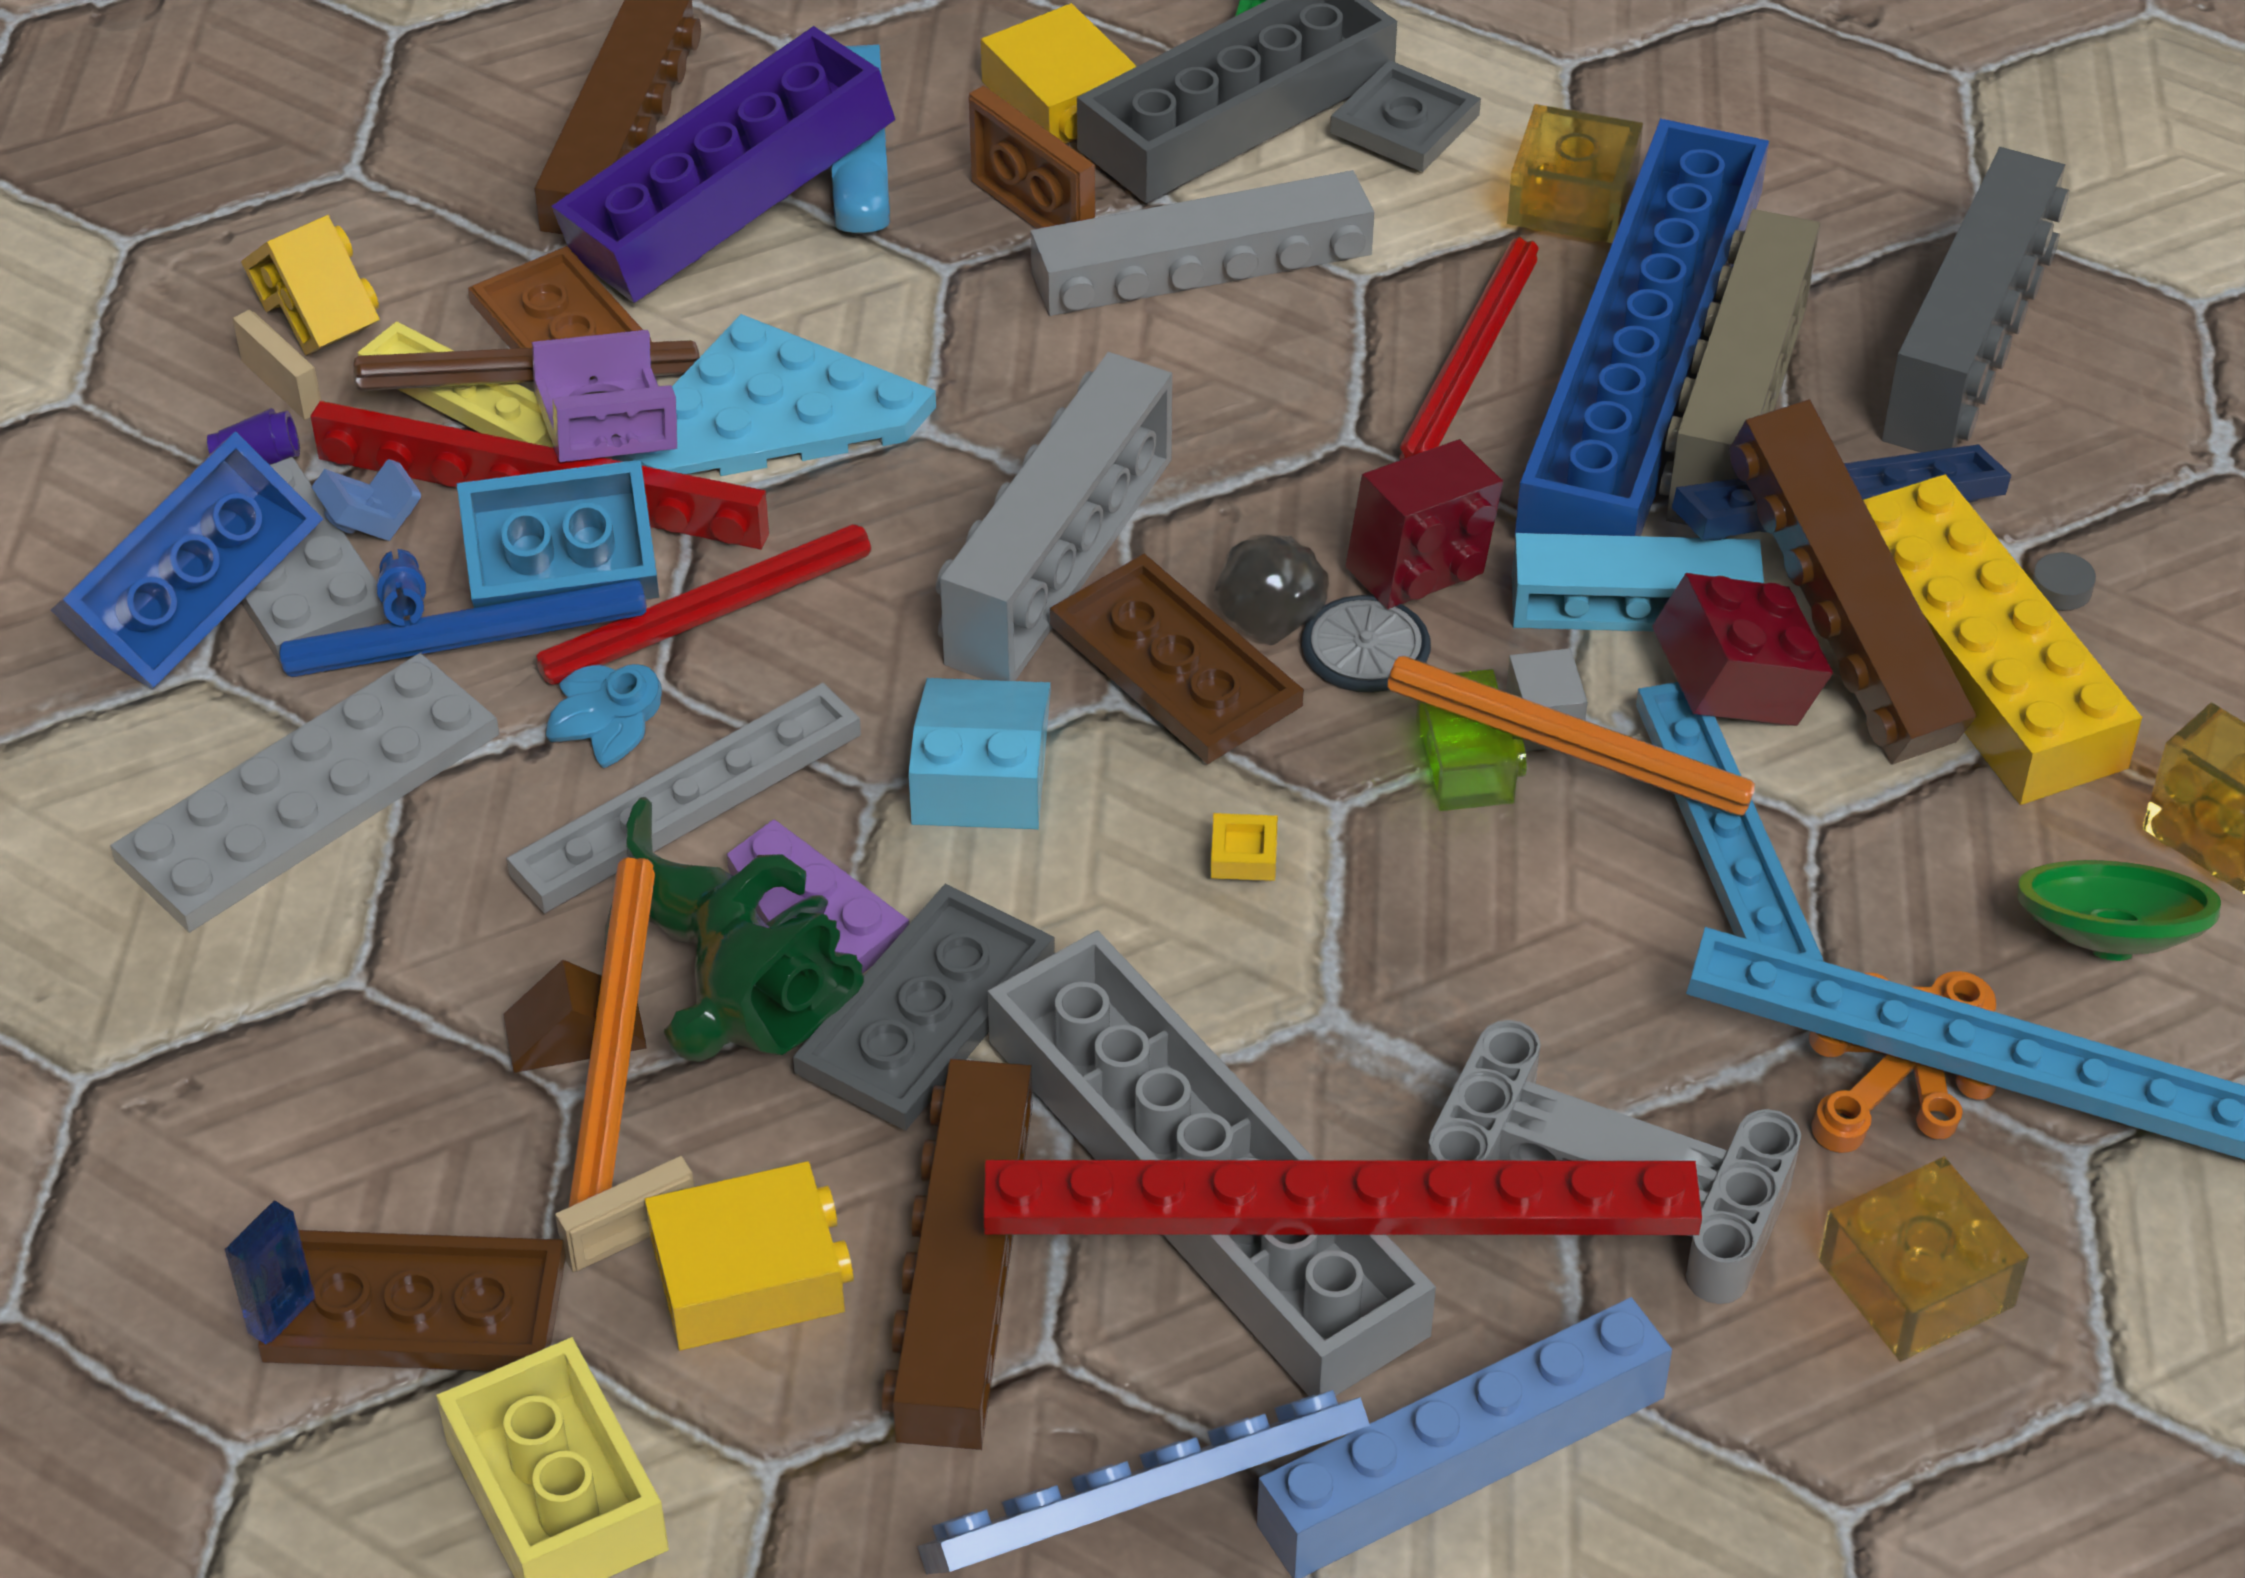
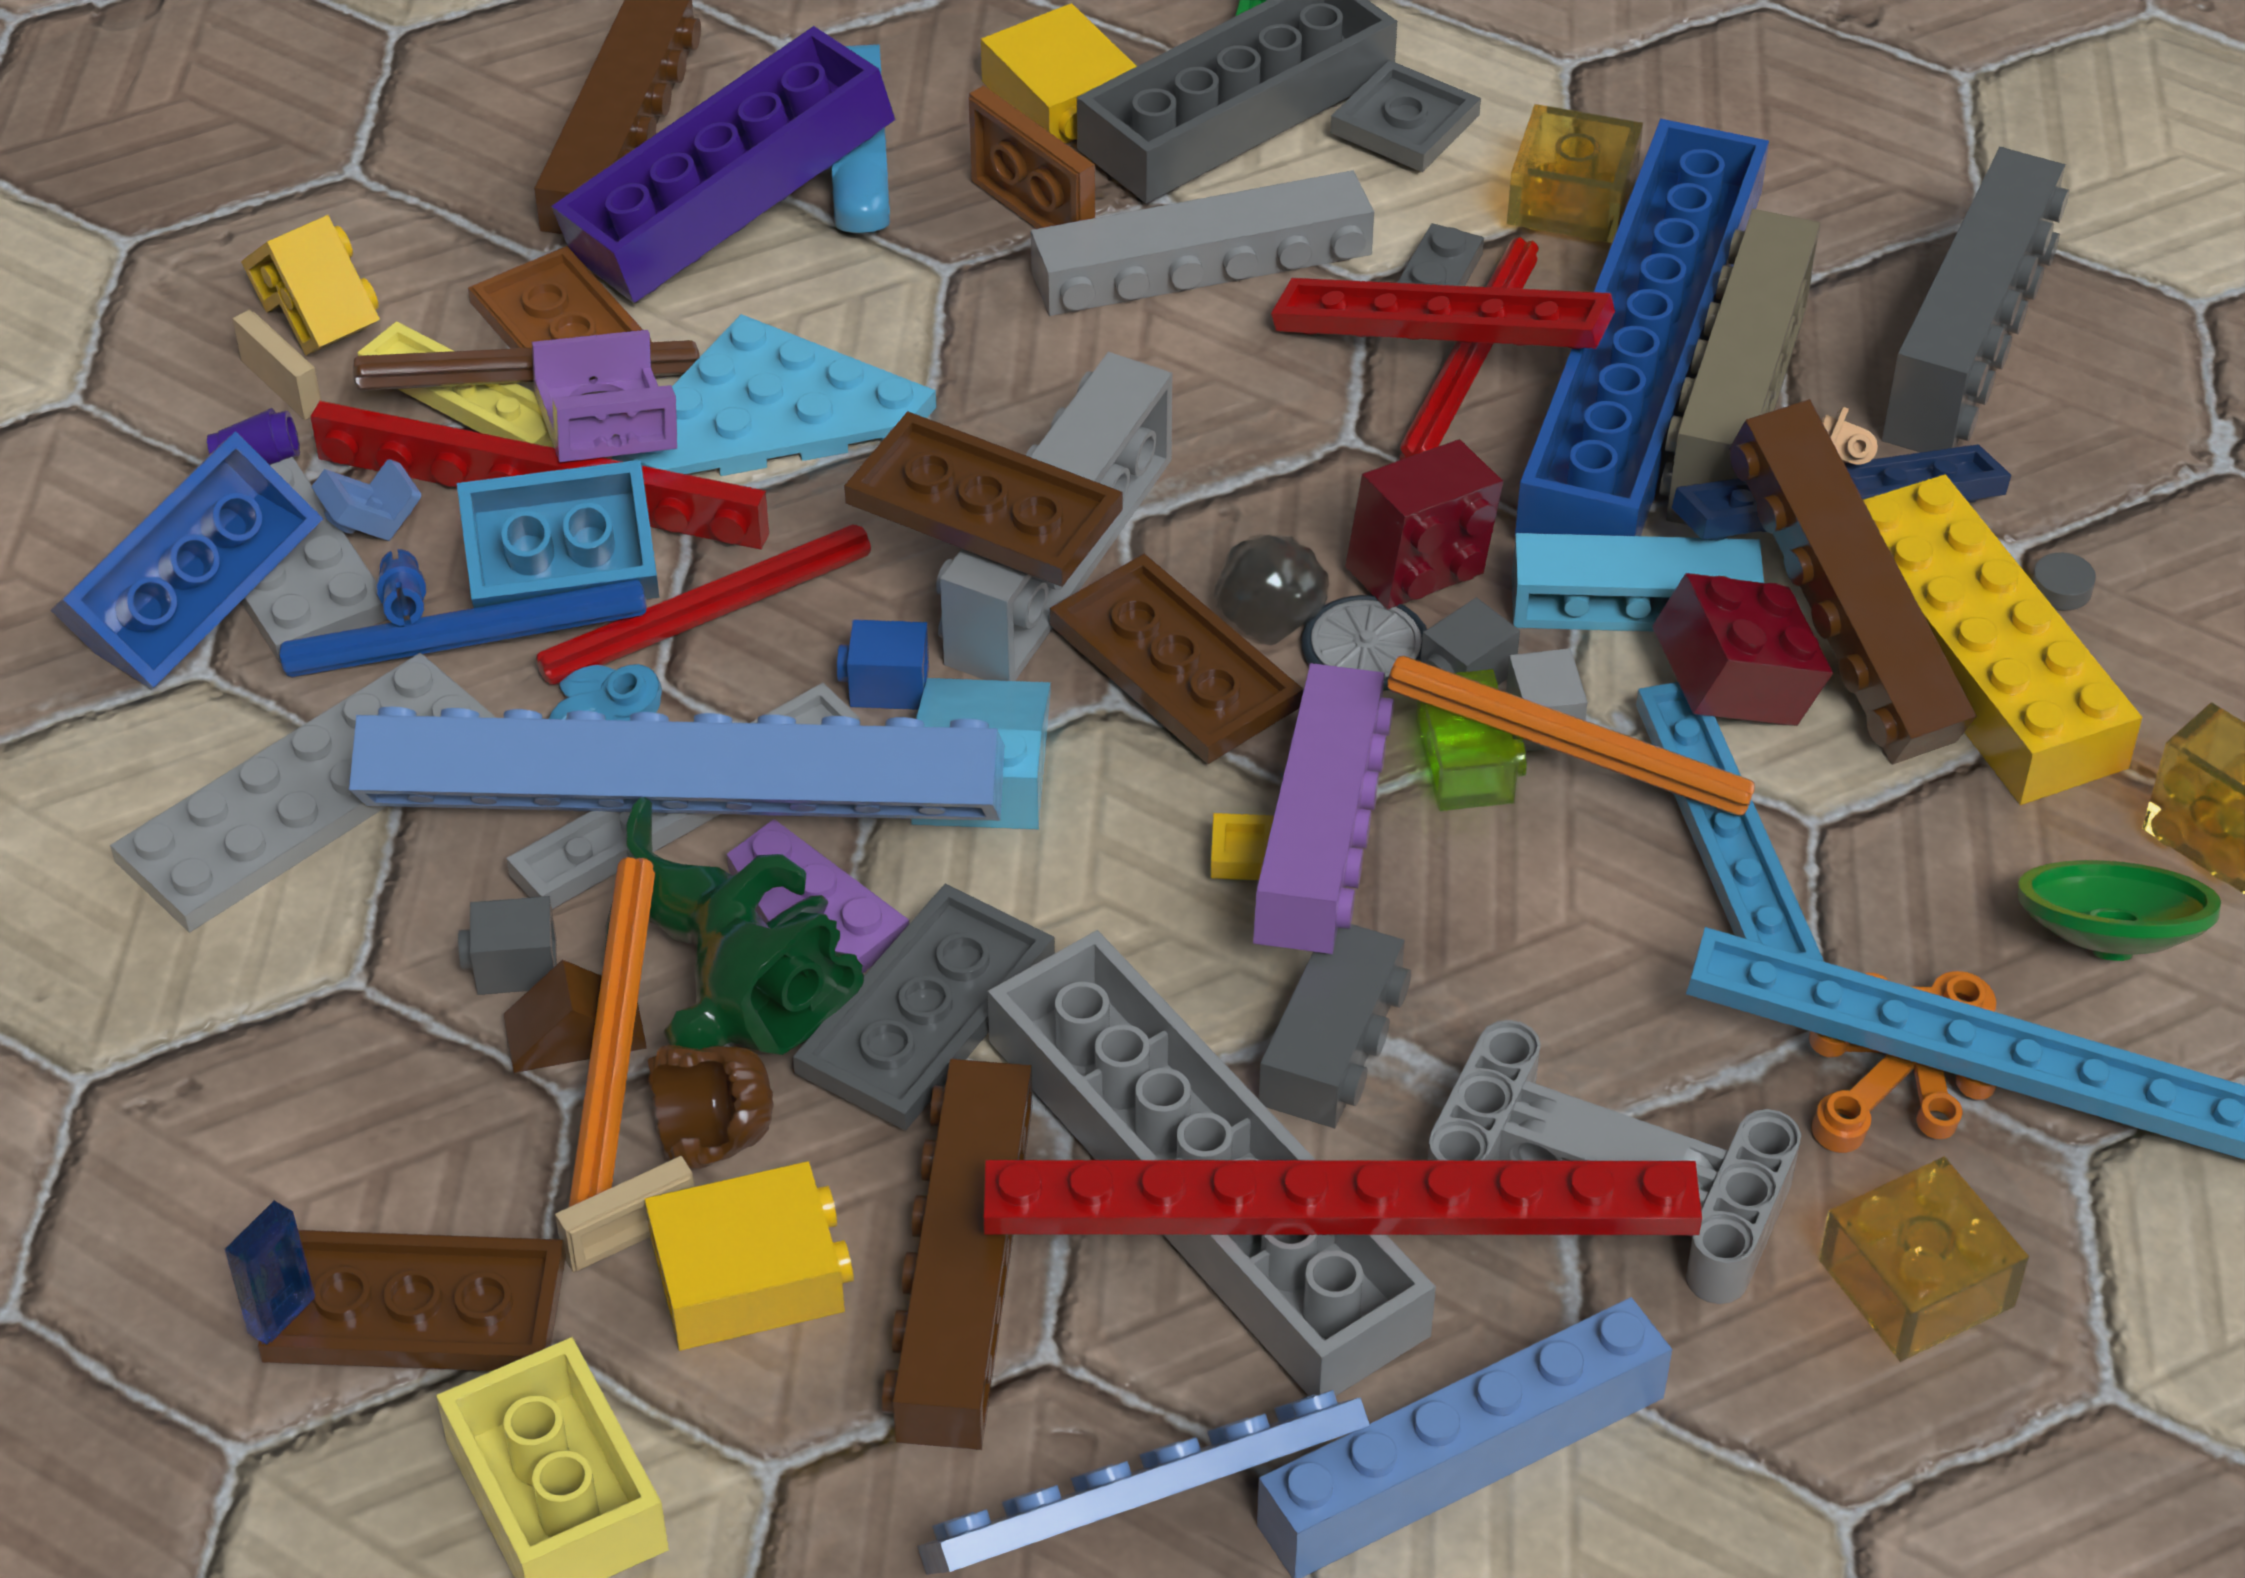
none -> medium blue brick [349,707,1005,821]
none -> dark grey brick [458,896,557,995]
none -> reddish brown hair [647,1045,774,1170]
none -> blue brick [837,620,929,710]
none -> reddish brown plate [844,411,1123,587]
none -> medium lavender brick [1253,663,1394,954]
none -> dark grey brick [1259,924,1411,1129]
none -> red plate [1271,278,1615,349]
none -> dark grey plate [1397,223,1484,286]
none -> dark grey brick [1421,597,1520,688]
none -> light nougat hinge [1821,407,1878,465]

